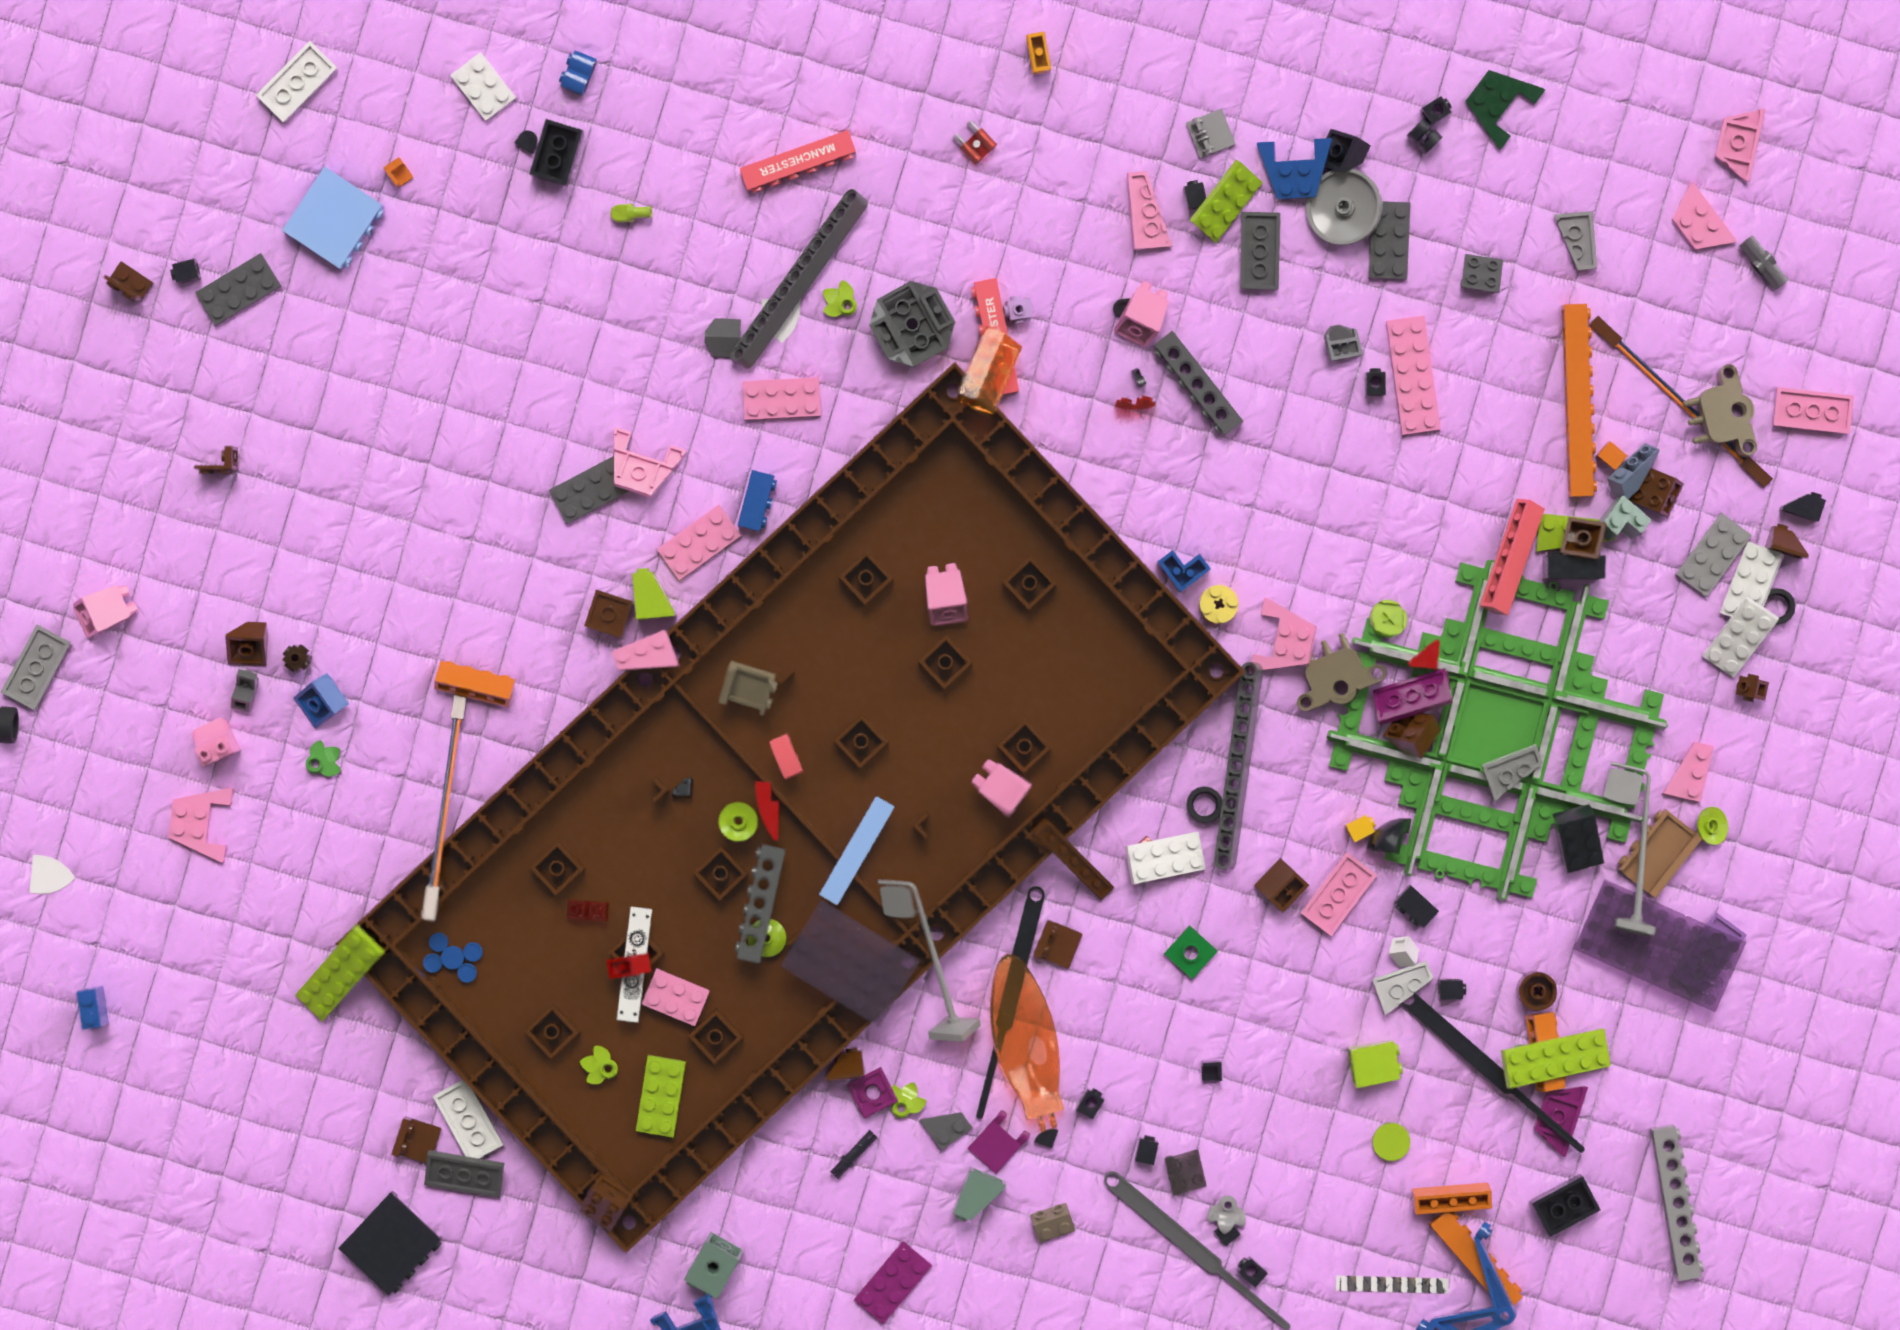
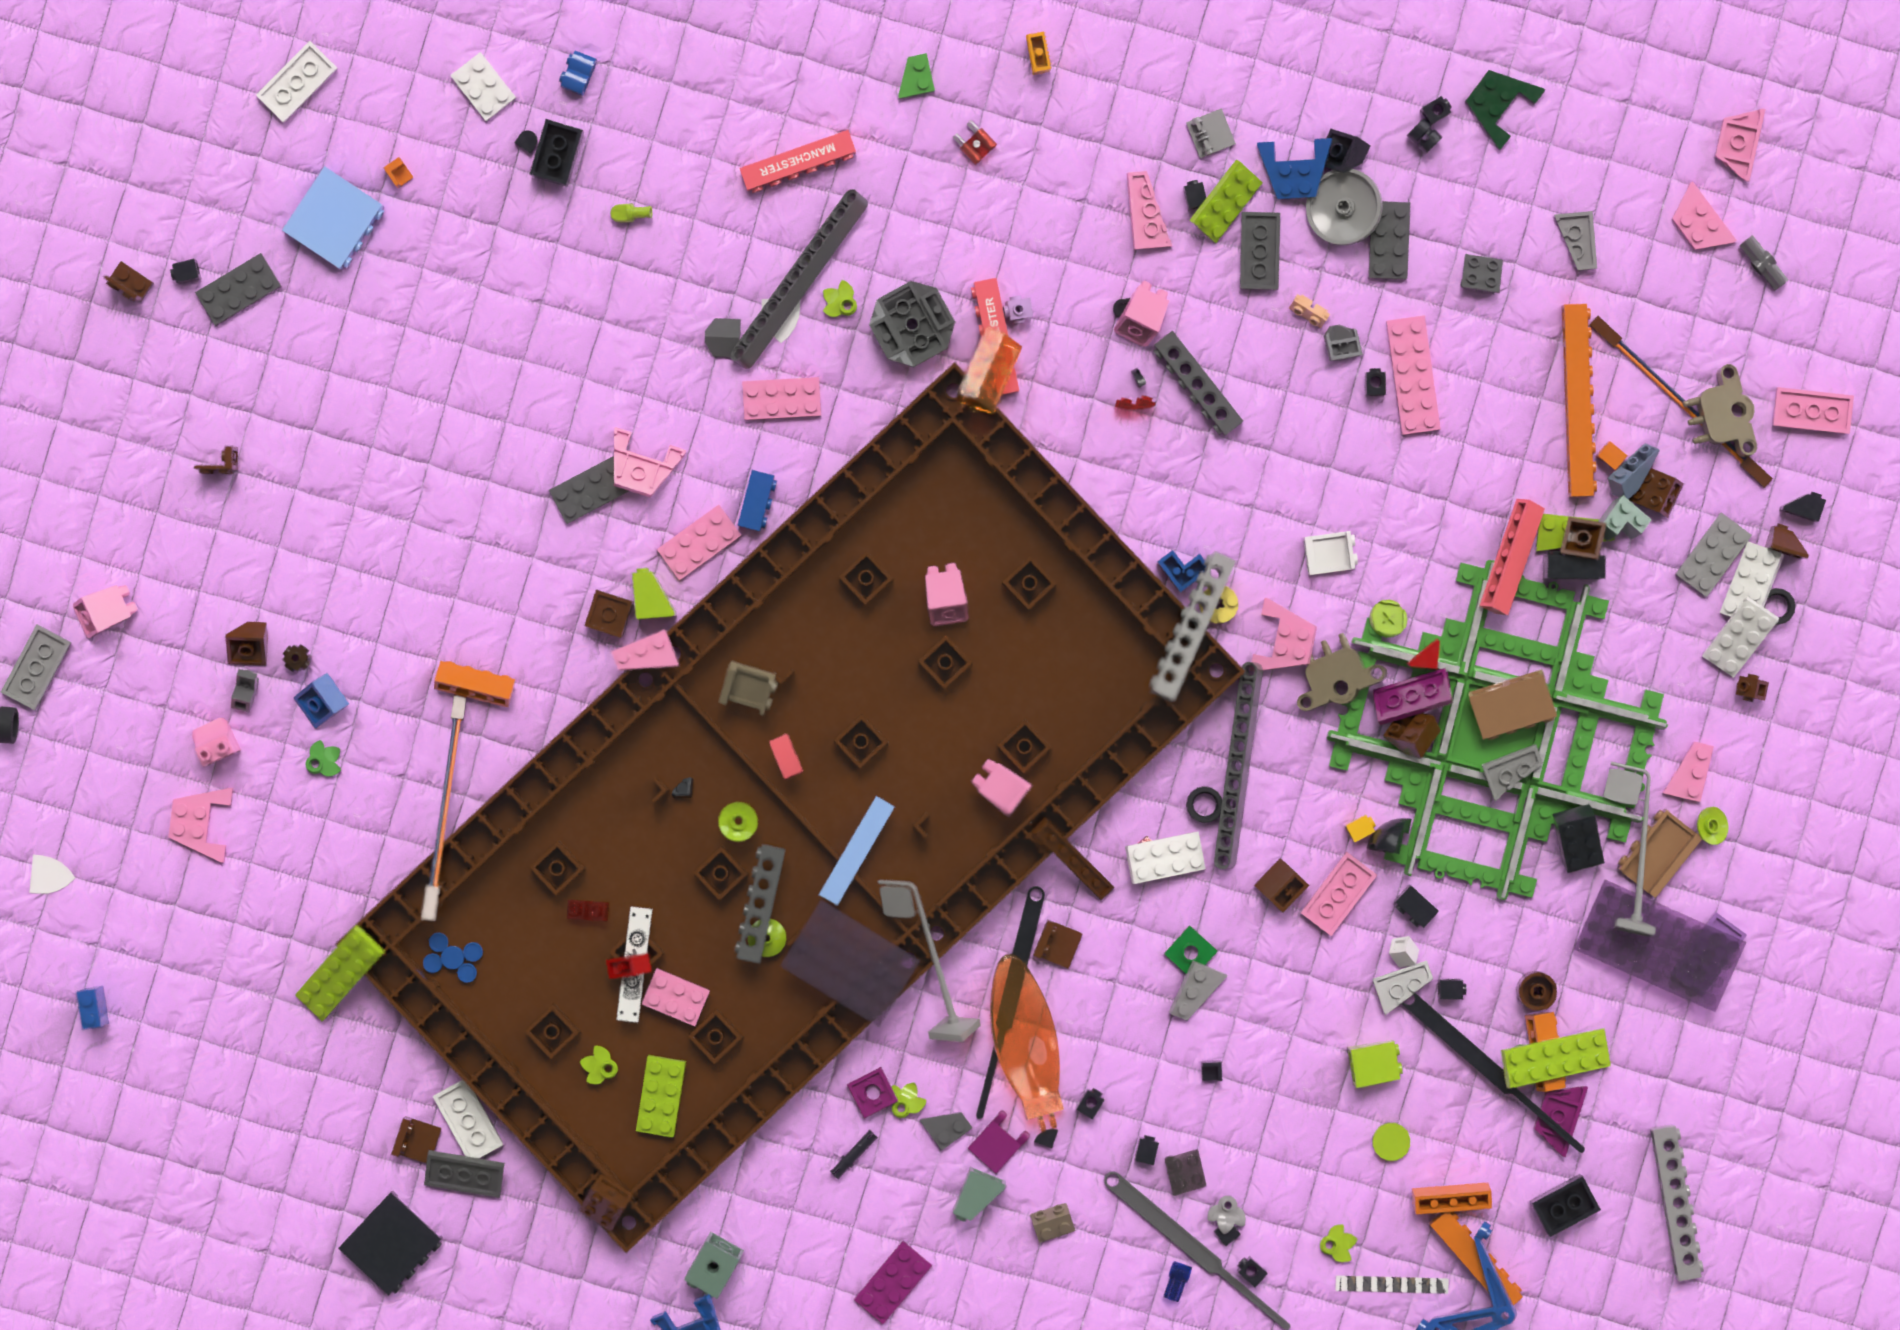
red slope [755,781,779,840] -> none
reddish brown slope [826,1047,865,1081] -> none
none -> bright green wing [898,53,935,99]
none -> light grey brick [1149,551,1236,702]
none -> clear blue piece [1163,1261,1192,1302]
none -> light grey wing [1169,961,1228,1021]
none -> light nougat hinge [1289,294,1330,328]
none -> white panel [1303,531,1358,575]
none -> lime plate [1320,1224,1358,1262]
none -> medium nougat panel [1469,669,1557,740]

